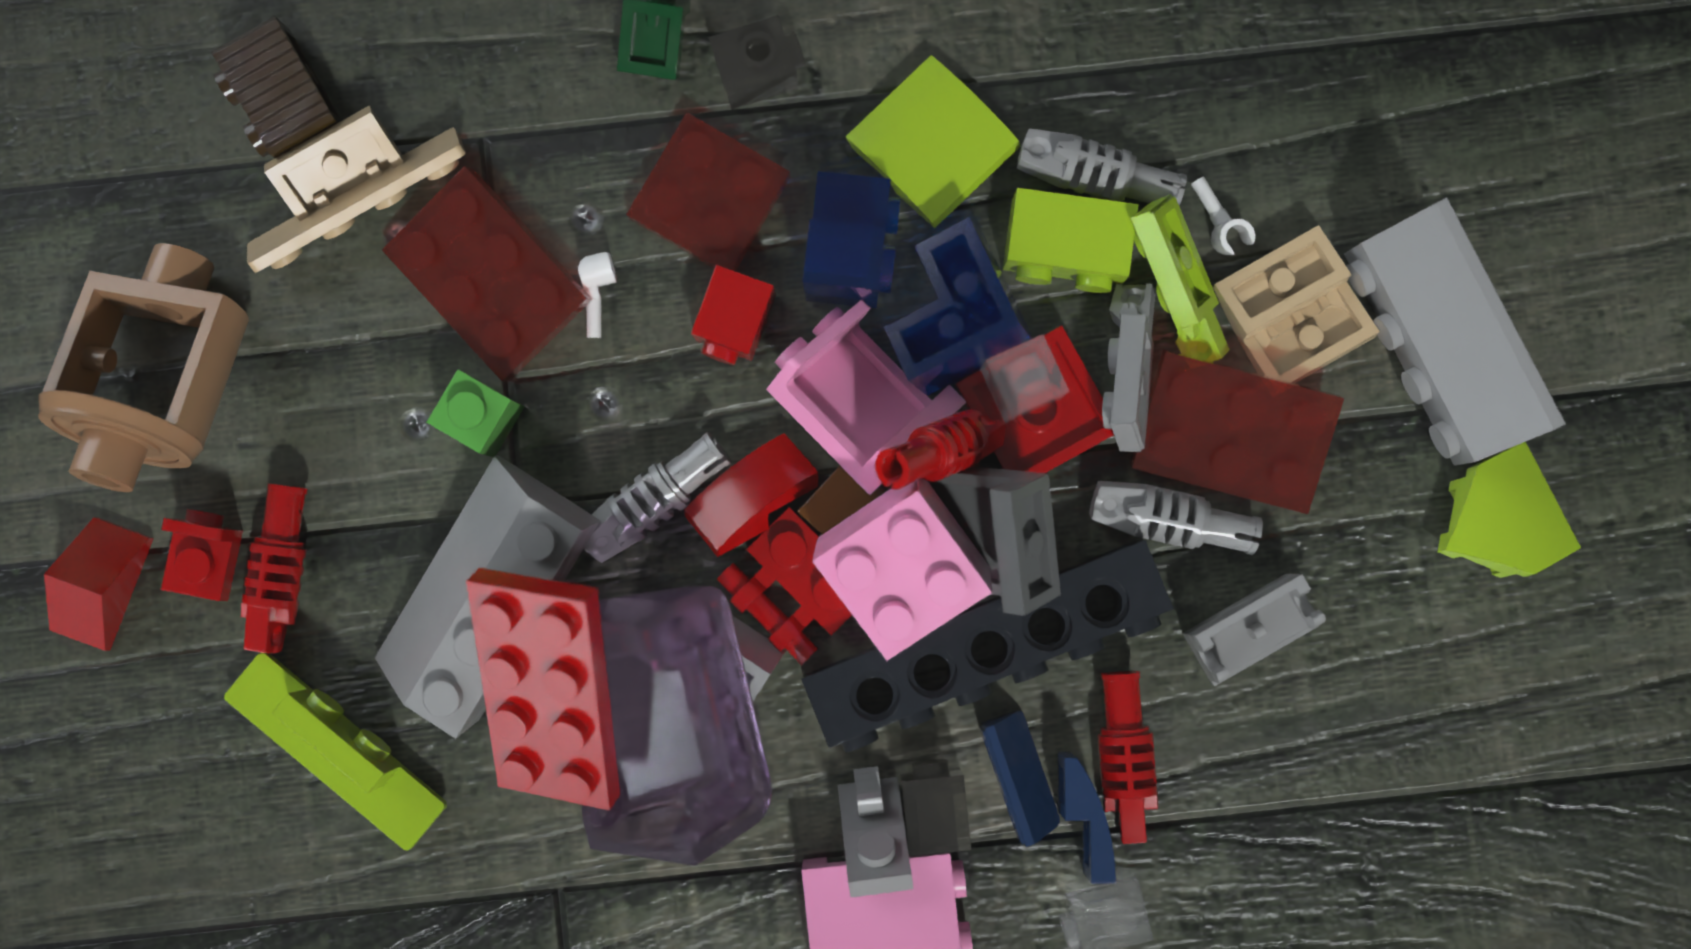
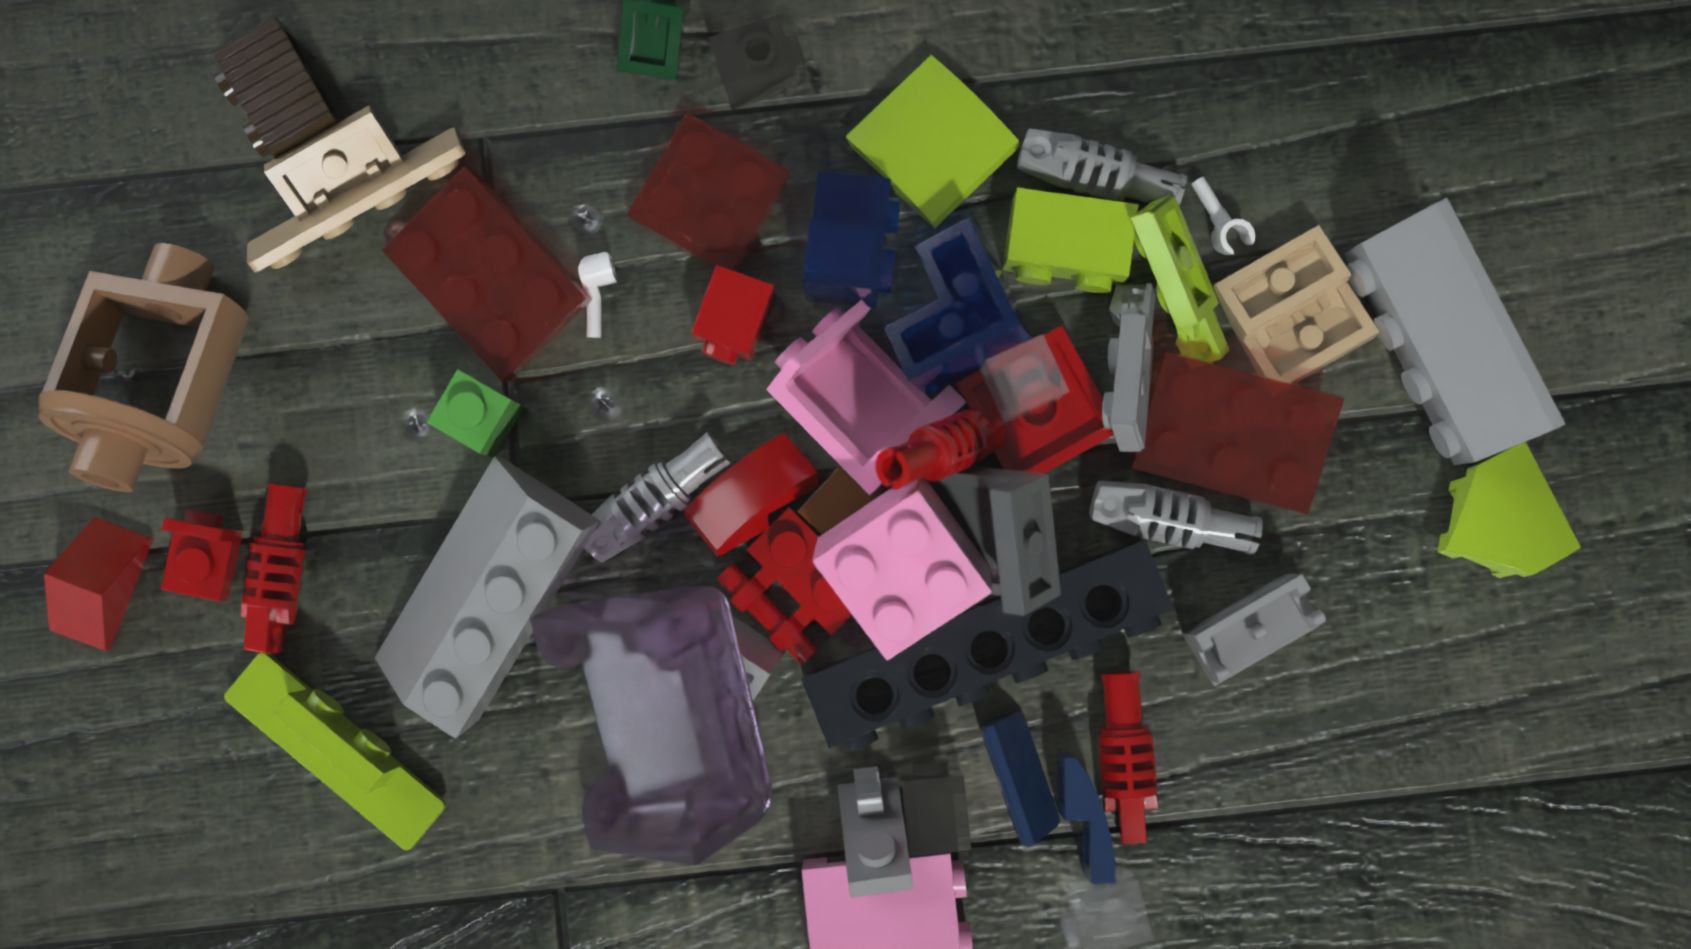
plate [466,567,620,811] -> none

